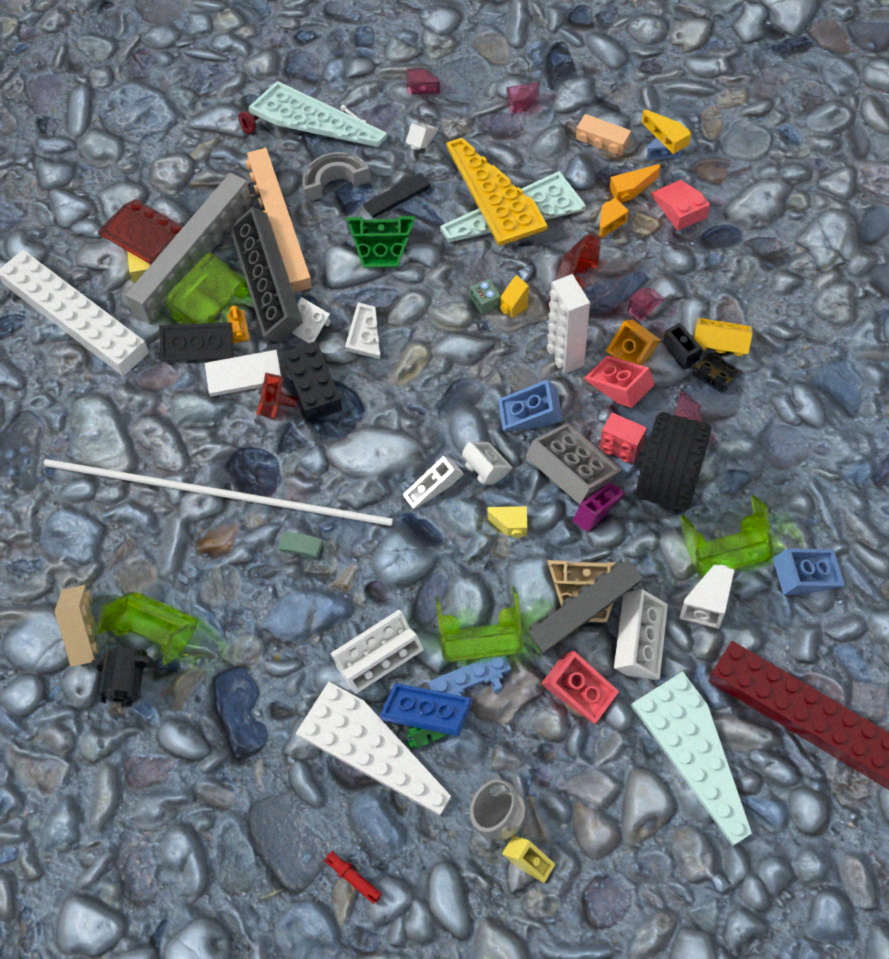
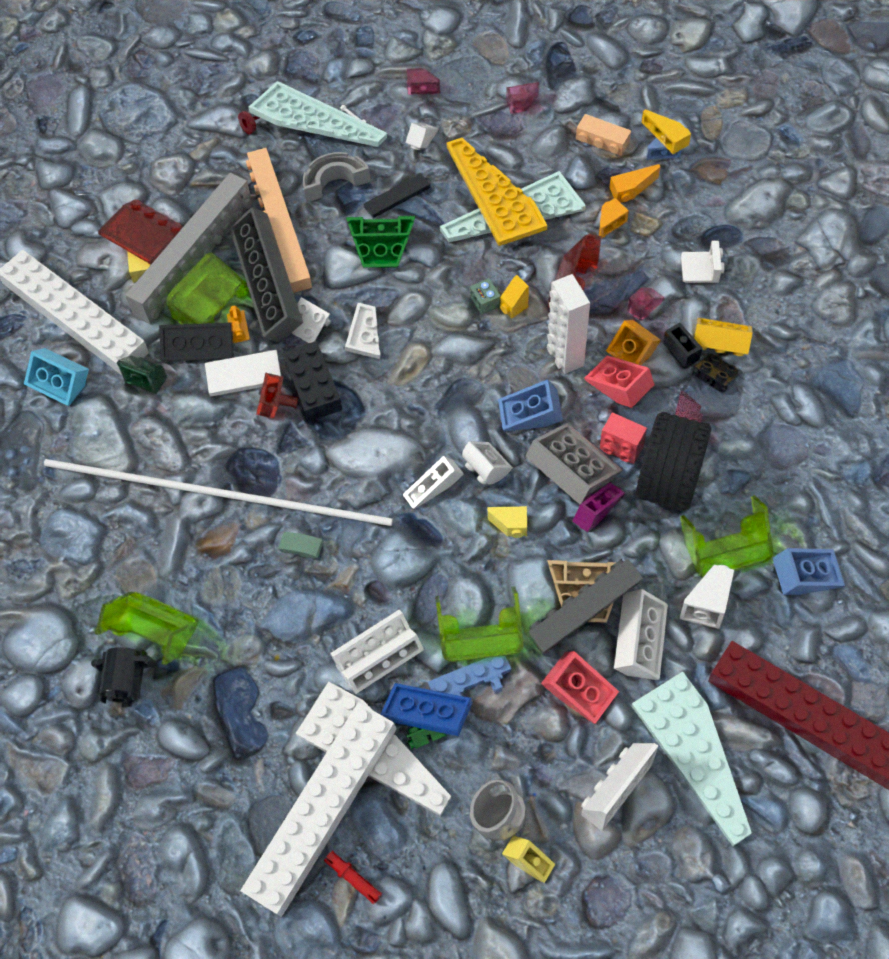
tan brick [54,585,99,667] -> none
coral slope [651,180,710,231] -> none
none -> medium azure slope [24,348,89,406]
none -> clear green slope [117,356,167,394]
none -> white brick [240,702,397,917]
none -> white slope [581,743,658,831]
none -> white bracket [681,241,724,283]

